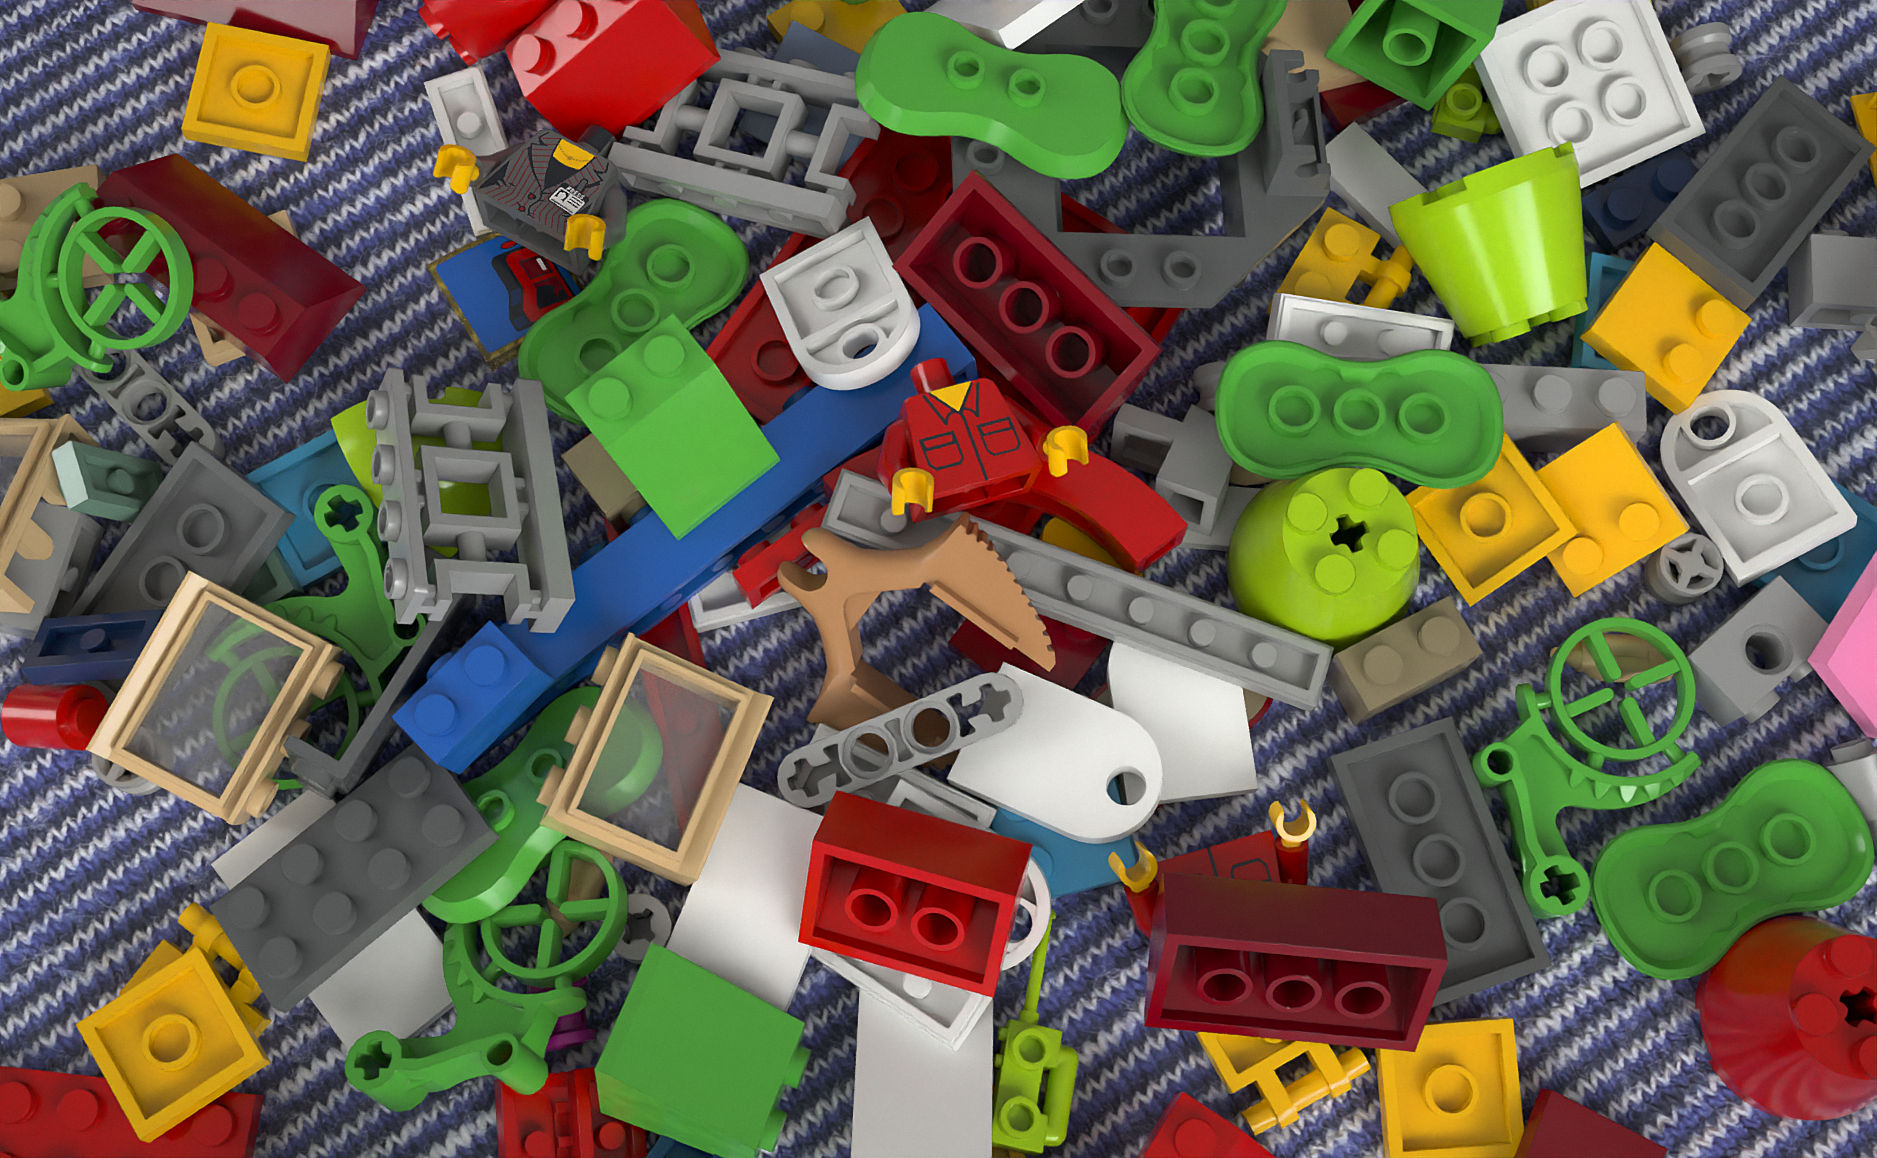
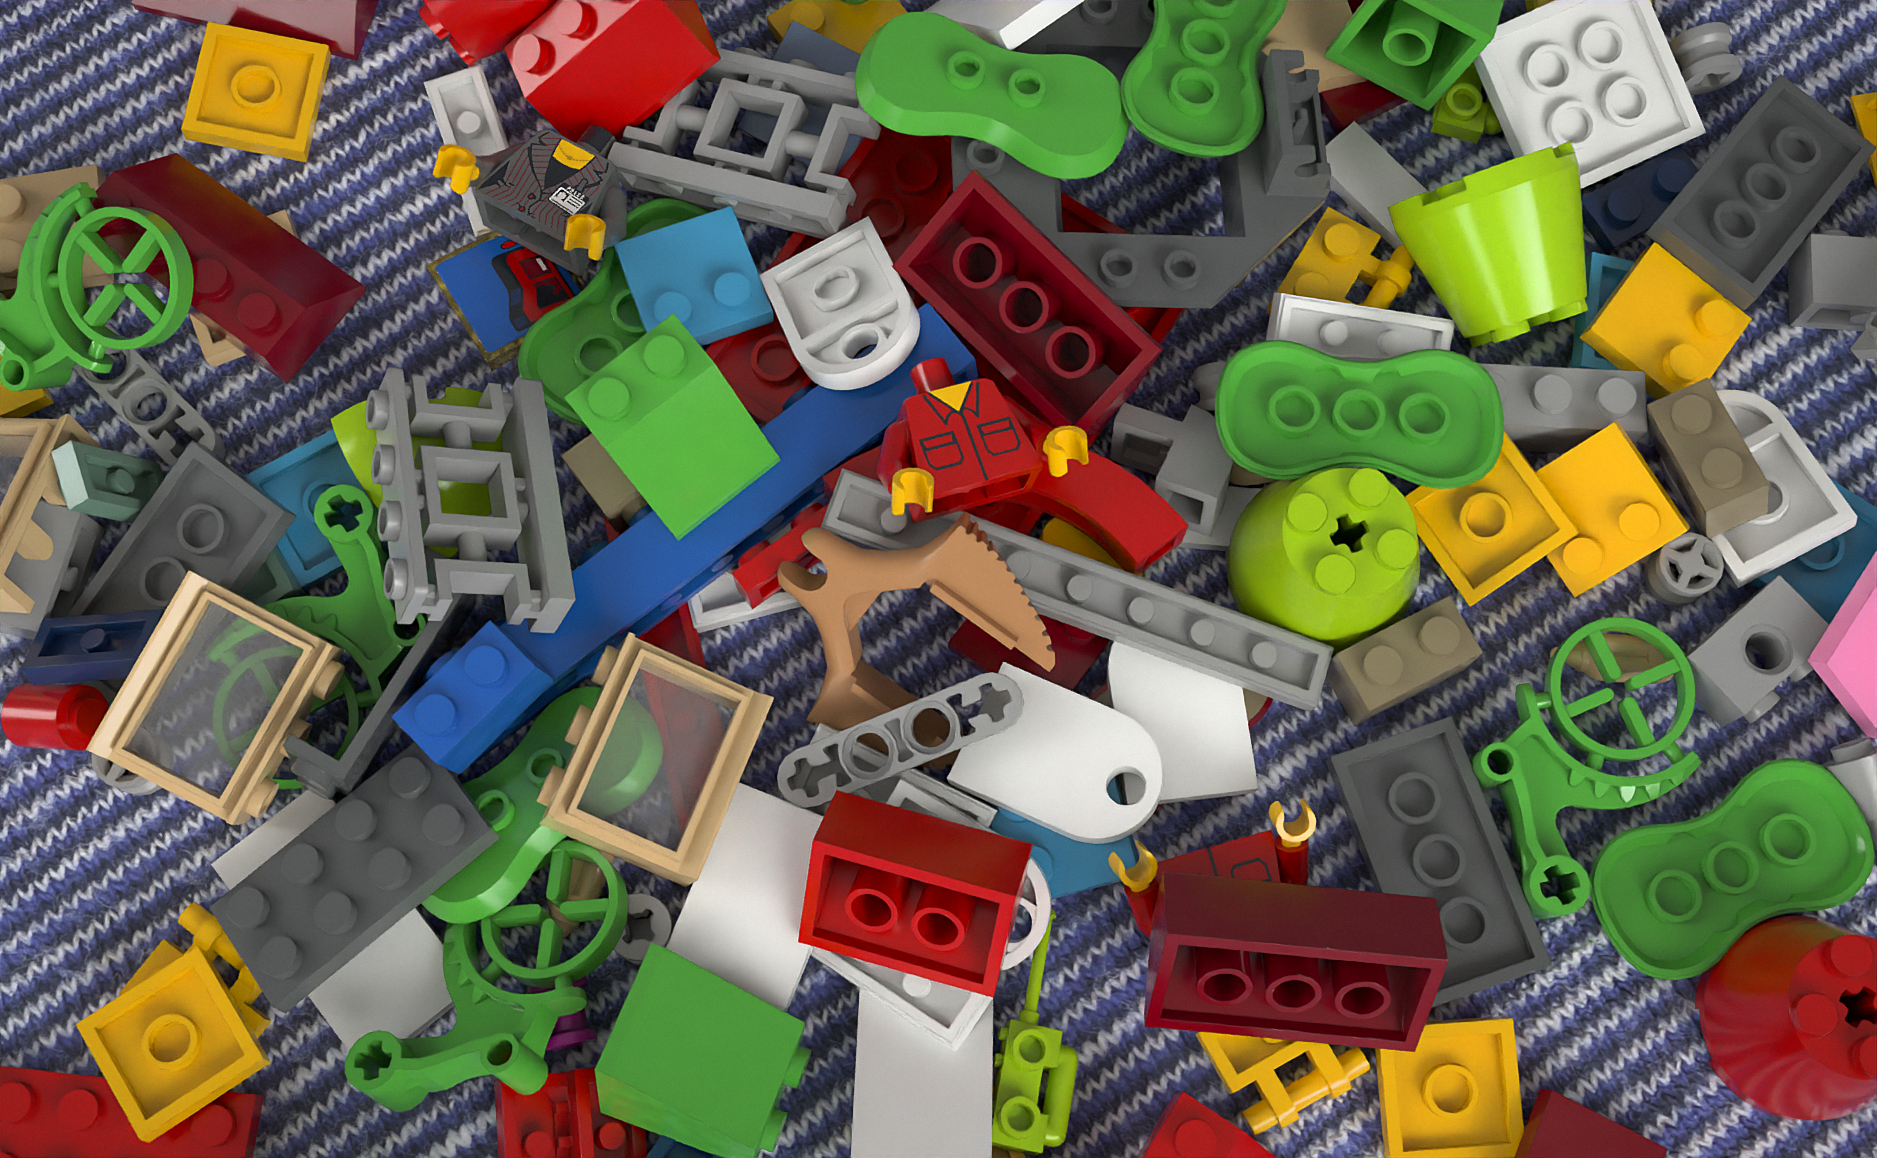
none -> dark azure plate [615,206,774,346]
none -> dark tan brick [1646,378,1769,539]

